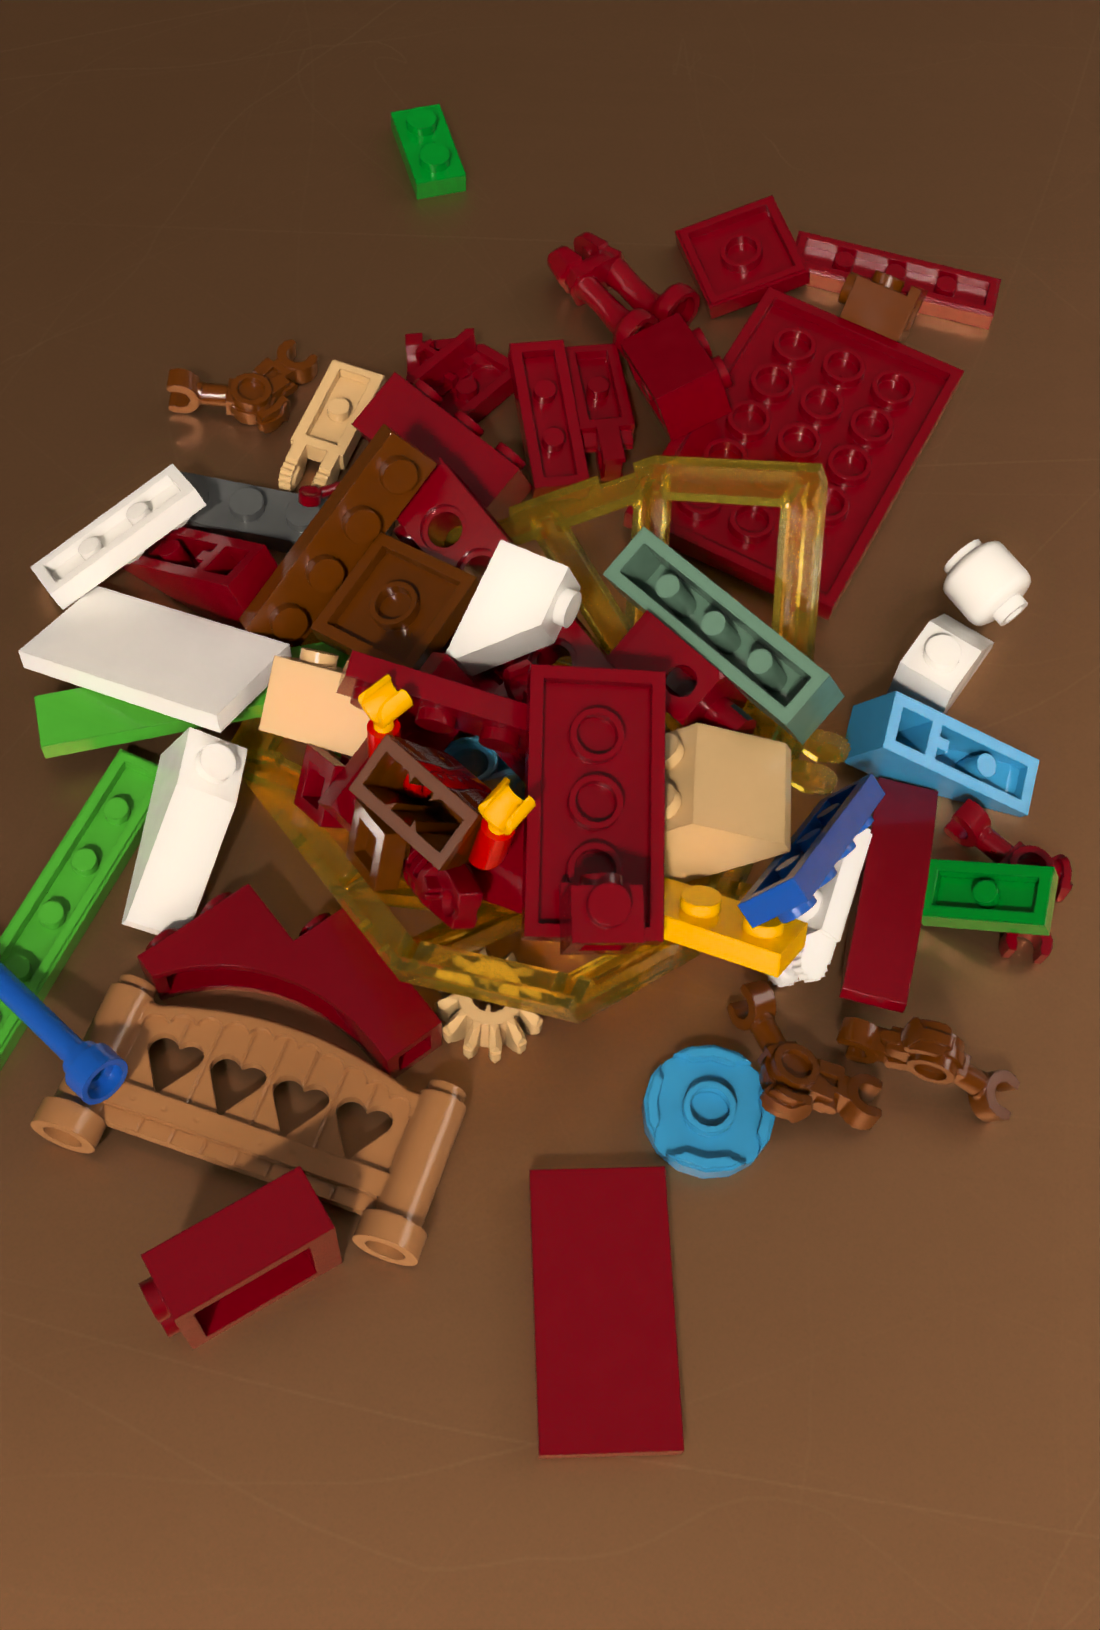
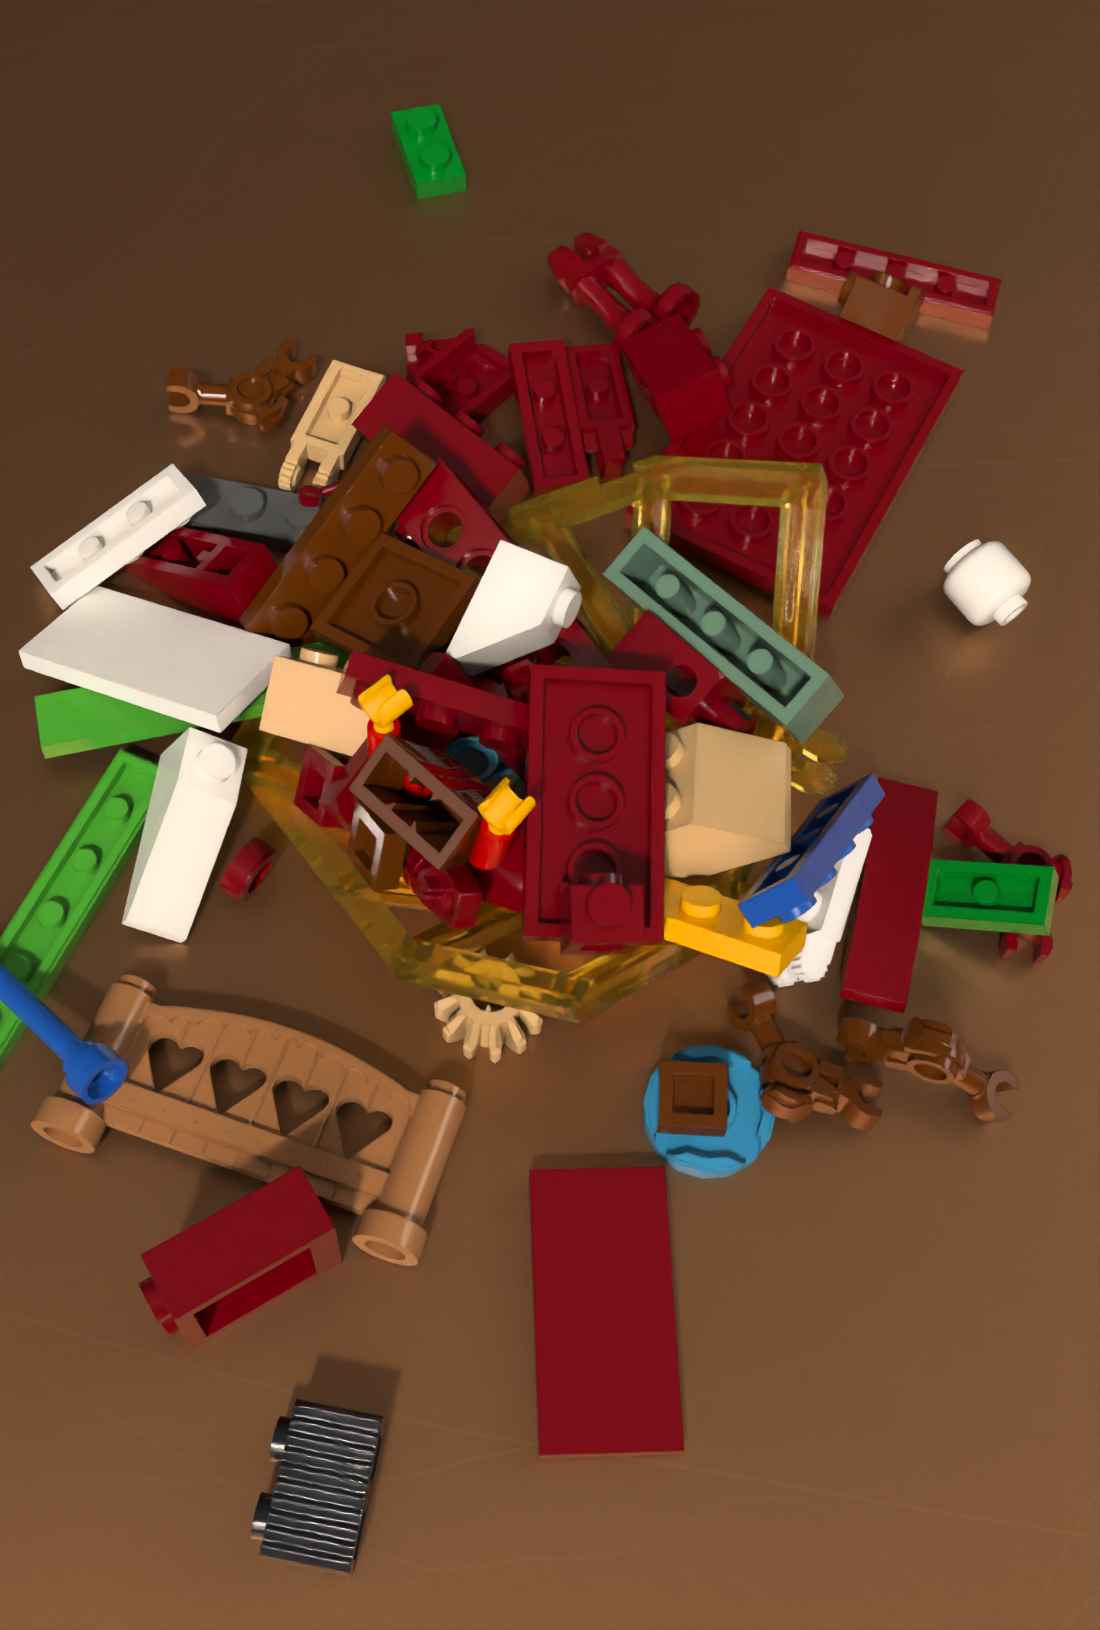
dark red arch [137,883,443,1079] -> none
dark red tile [675,195,810,319] -> none
dark azure slope [840,691,1040,817] -> none
white slope [887,613,994,714] -> none
none -> dark red tile [220,837,277,902]
none -> black brick [251,1399,385,1578]
none -> reddish brown plate [656,1060,728,1137]

